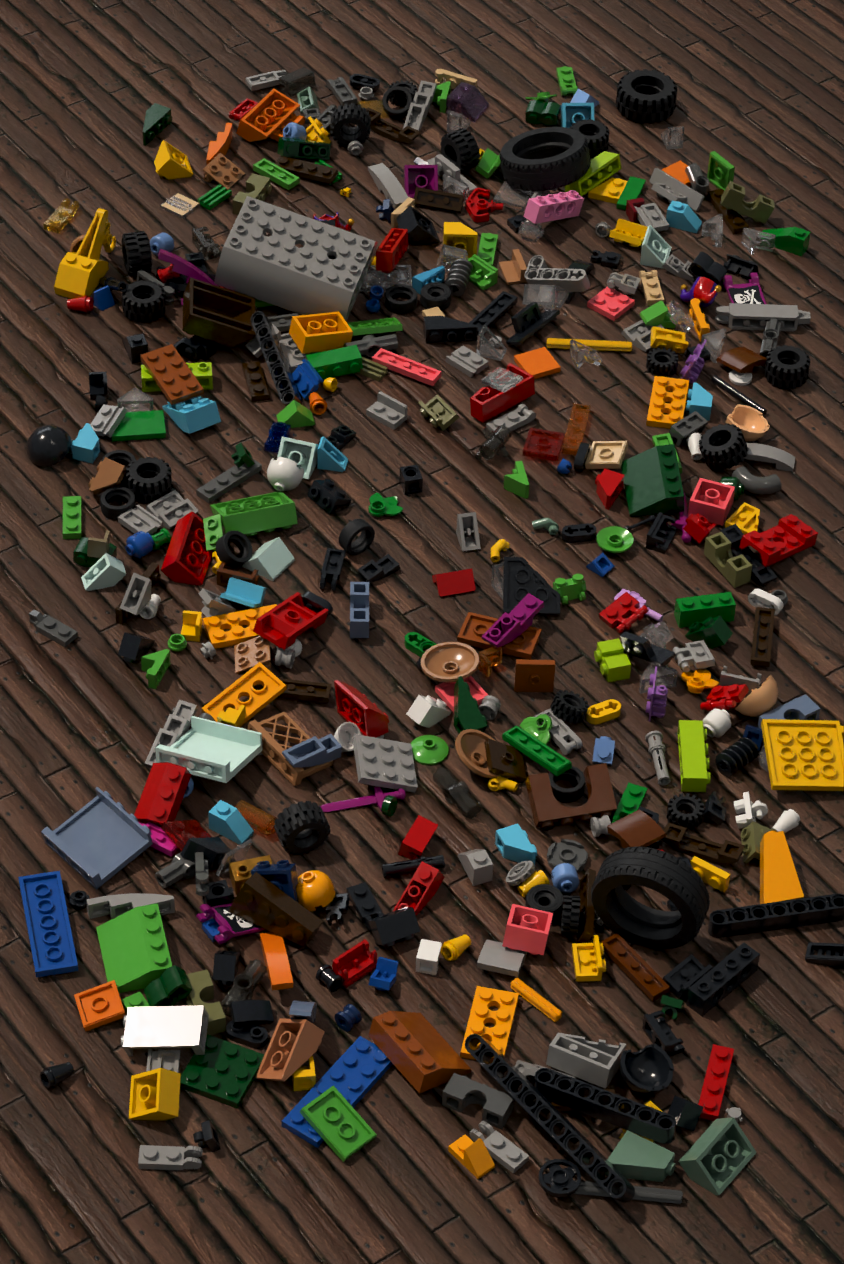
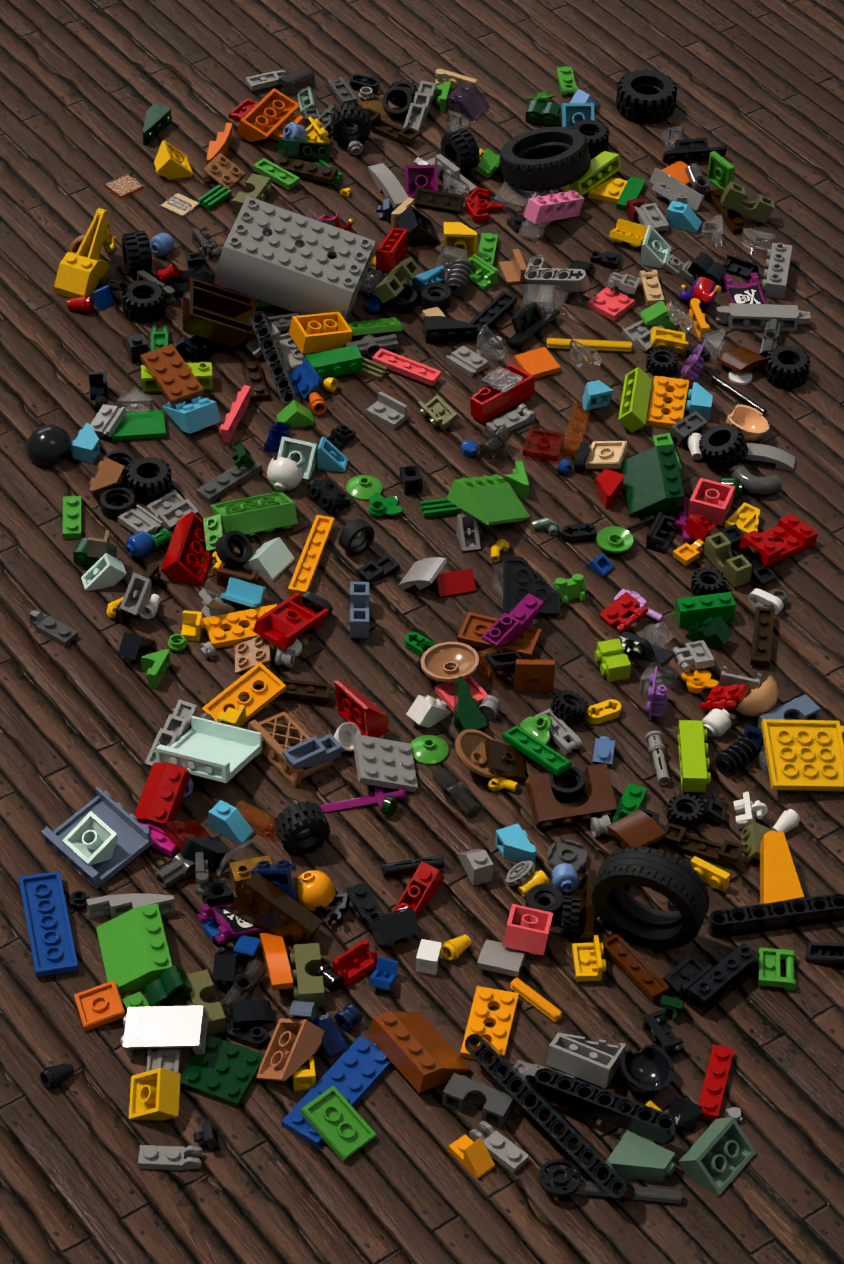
clear yellow hinge [43,198,79,233] -> none
magenta slope [158,248,218,286] -> none
black hinge [320,548,346,591] -> none
red hinge [398,815,438,860] -> none
light grey plate [595,222,611,238] -> none
green slope [756,227,811,257] -> none
none -> light aqua slope [62,811,118,865]
none -> clear orange piece [105,173,144,199]
none -> yellow arm [106,597,124,618]
none -> green hinge [150,325,168,351]
none -> coral plate [219,385,251,444]
none -> blue slope [233,935,261,956]
none -> light orange plate [288,515,334,596]
none -> olive arch [290,943,325,1007]
none -> clear blue slope [313,1013,349,1059]
none -> bright green dish [346,475,383,501]
none -> olive arch [373,257,421,303]
none -> light grey slope [398,557,448,591]
none -> green tile [420,498,460,518]
none -> bright green slope [447,474,530,525]
none -> blue tile [461,440,479,457]
none -> black slope [484,651,522,673]
none -> medium azure slope [582,380,614,411]
none -> lime brick [618,367,652,433]
none -> black bracket [662,138,727,162]
none -> light orange plate [673,539,705,566]
none -> black tyre [691,566,726,596]
none -> bright green plate [758,947,797,991]
none -> light grey brick [762,243,792,299]

